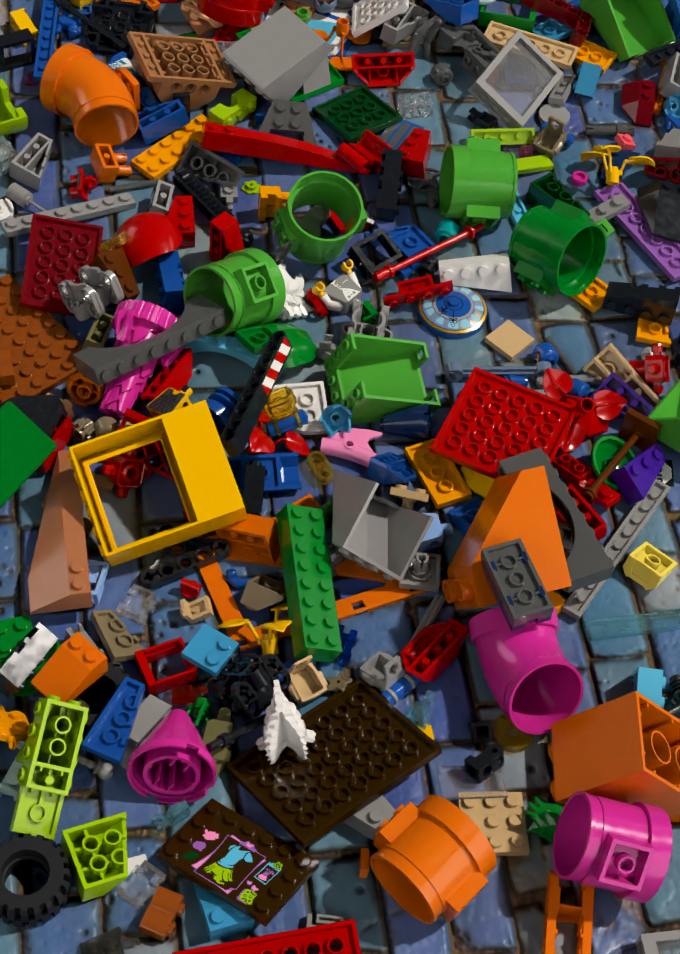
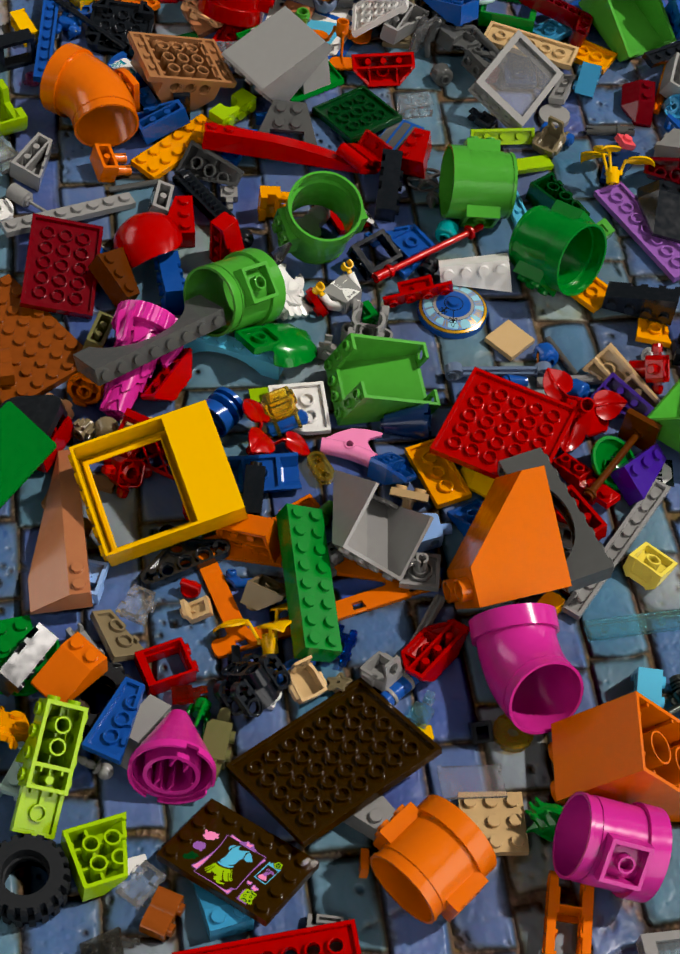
light grey piece [57,265,125,321] -> none
red hips [69,168,98,202] -> none
clear yellow plate [97,230,128,253] -> none
torso [146,385,193,418] -> none
clear light blue plate [151,800,190,833] -> none
dark azure plate [181,623,239,677] -> none
black bar [206,699,297,752] -> none
black beam [220,330,292,457] -> none
lime plant [242,180,260,195] -> none
white piece [255,679,316,765] -> none
dark azure piece [319,404,352,438] -> none
black leg [464,743,504,783] -> none
dark grey piece [481,538,554,632] -> none
clear pink plate [518,145,534,158] -> none
dark pink tile [571,171,588,187] -> none
light grey plate [588,193,631,224] -> none

